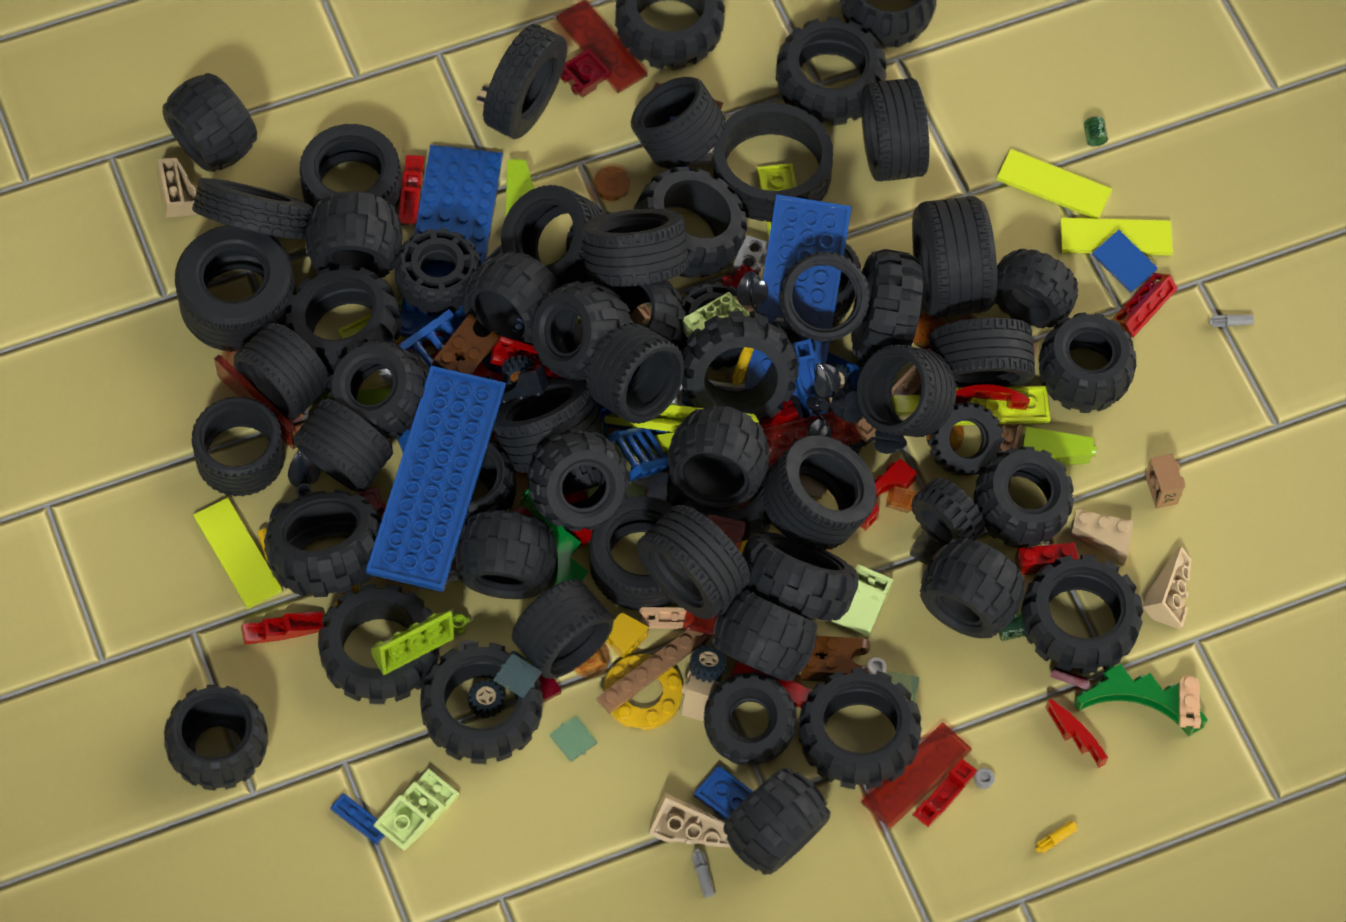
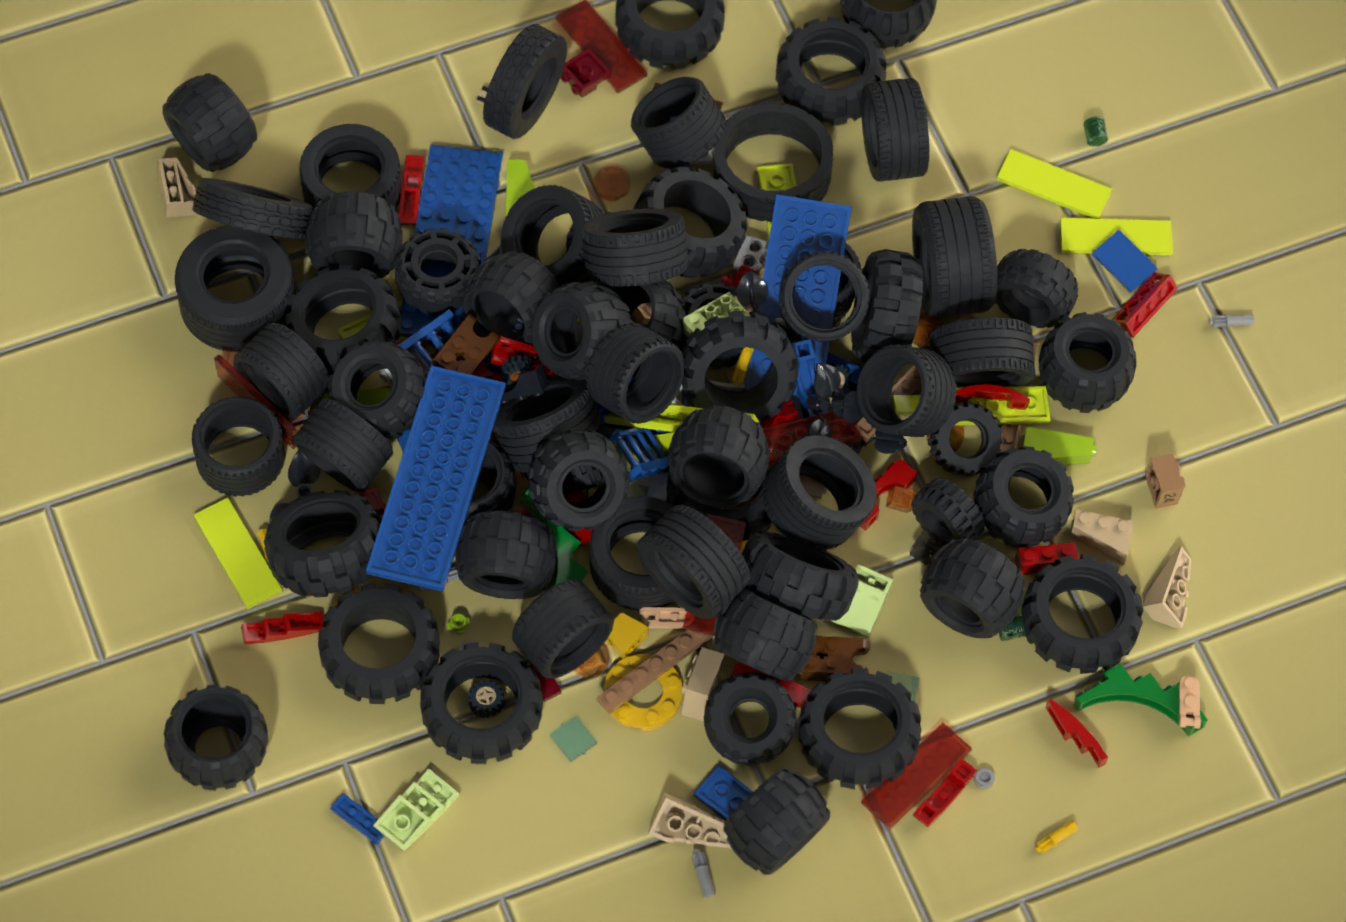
lime slope [371,611,454,676] -> none
clear light blue piece [494,654,542,698] -> none
black wheel [689,646,726,683] -> none
white tile [867,657,887,675] -> none
dark red tile [1050,667,1091,690] -> none

